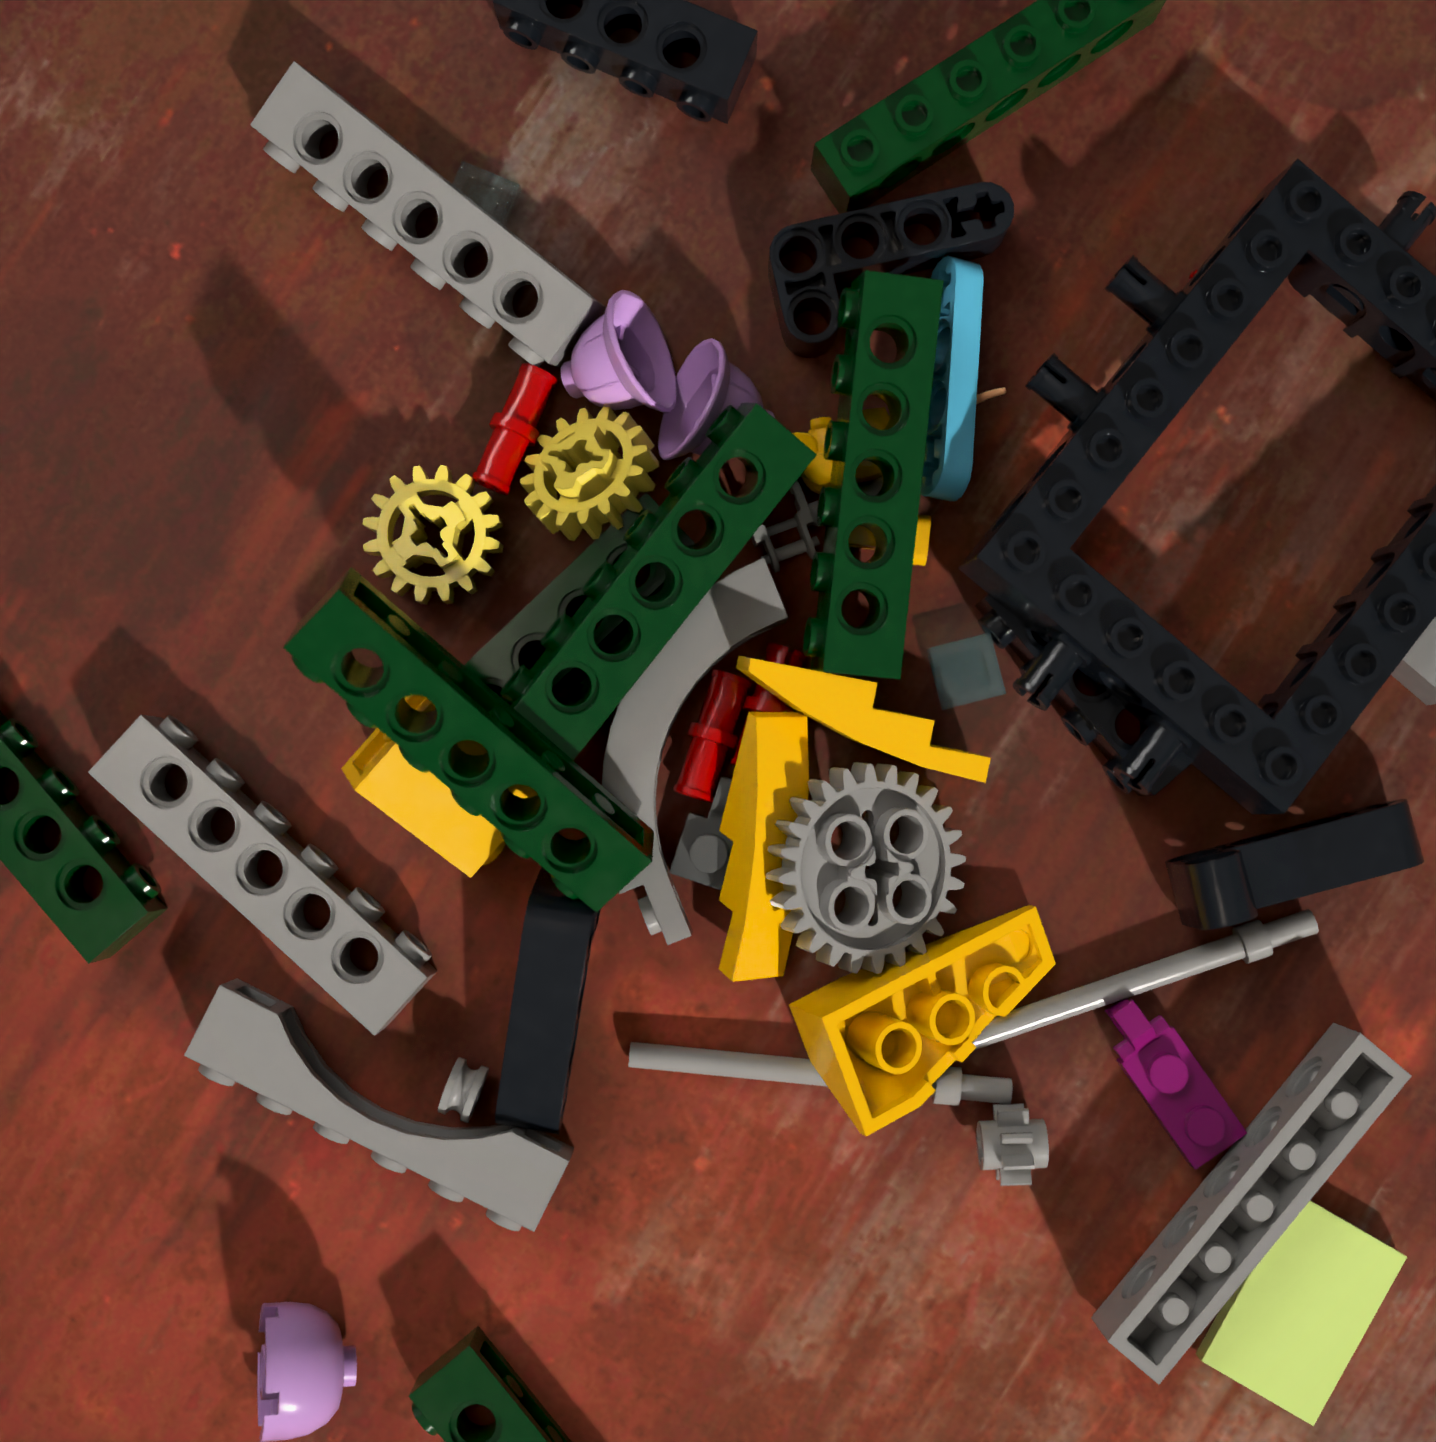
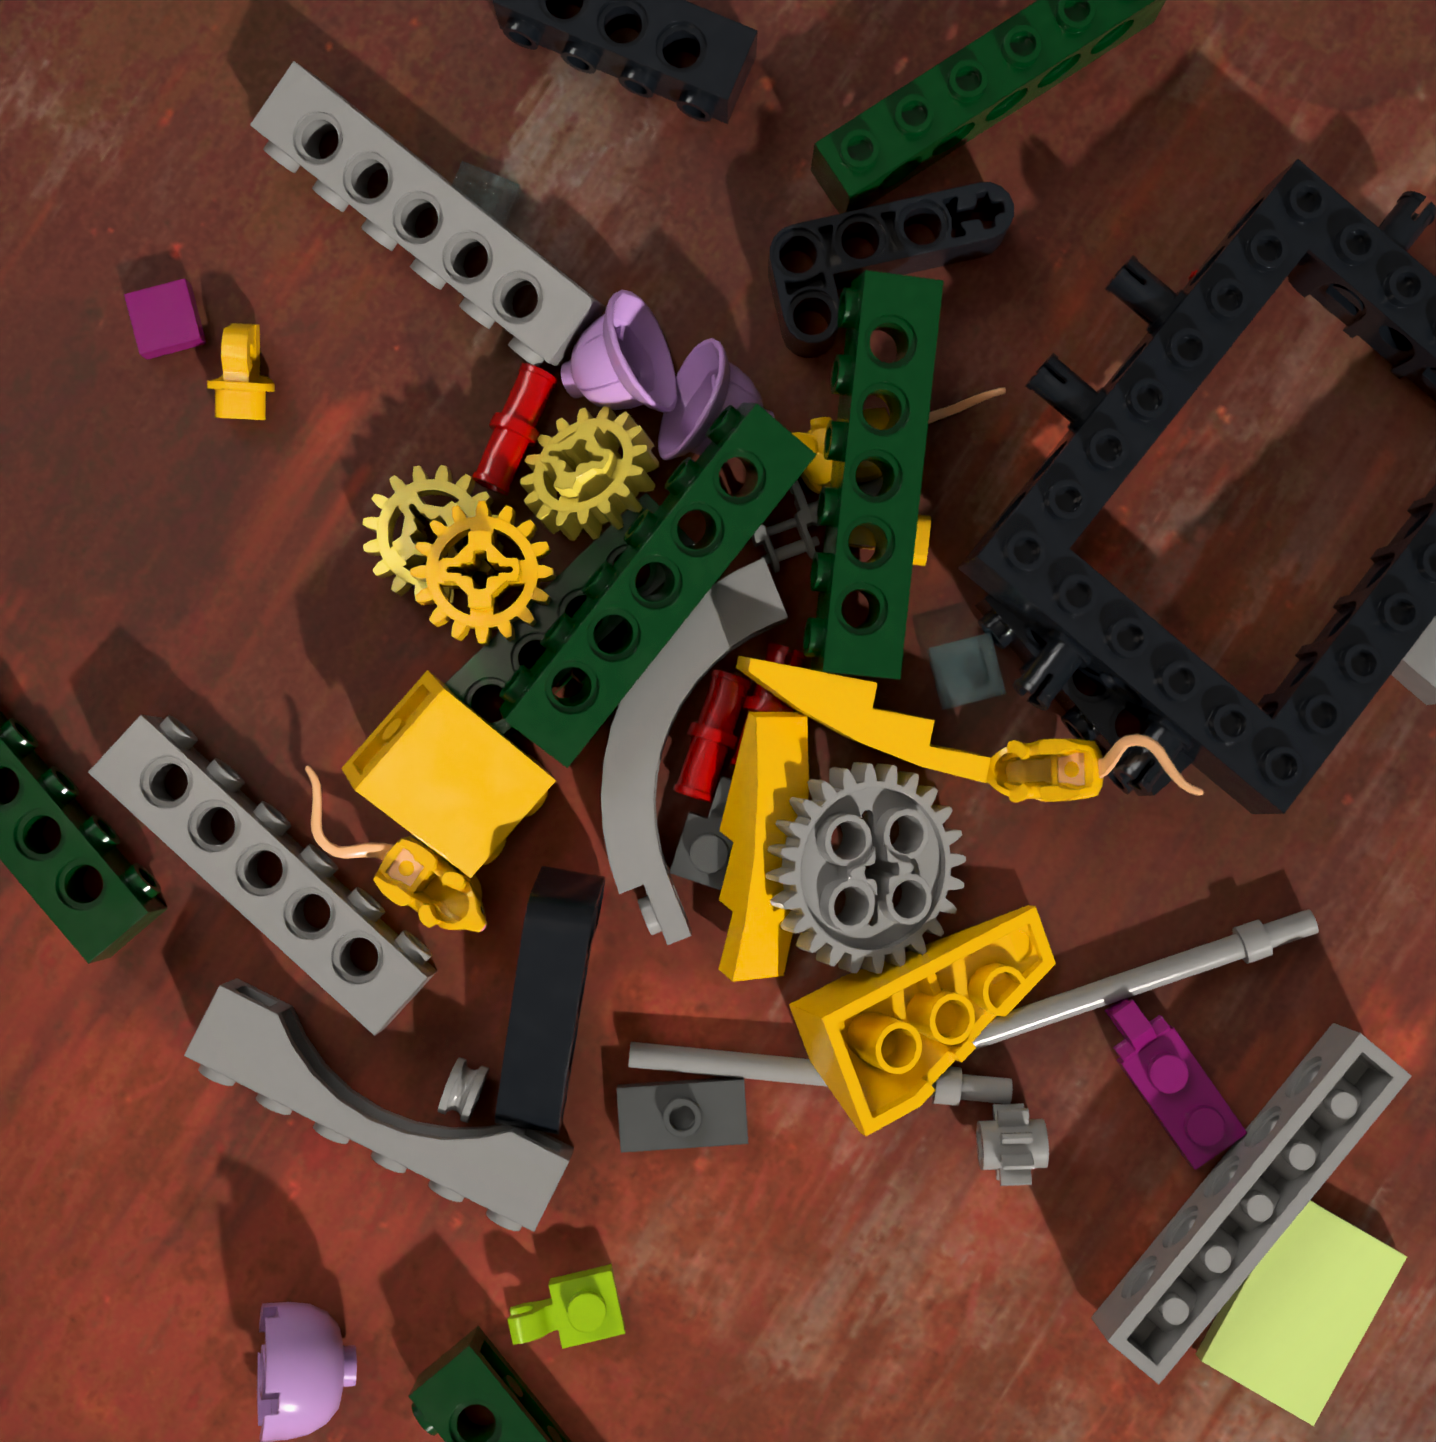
dark green brick [283,567,654,913] -> none
medium azure beam [921,256,984,501] -> none
black beam [1165,799,1424,930] -> none
none -> magenta tile [124,278,207,360]
none -> yellow piece [207,323,275,420]
none -> yellow animal [305,765,487,932]
none -> yellow gear [410,501,556,646]
none -> lime plate [507,1264,625,1349]
none -> dark grey plate [617,1077,749,1153]
none -> yellow animal [986,734,1204,803]

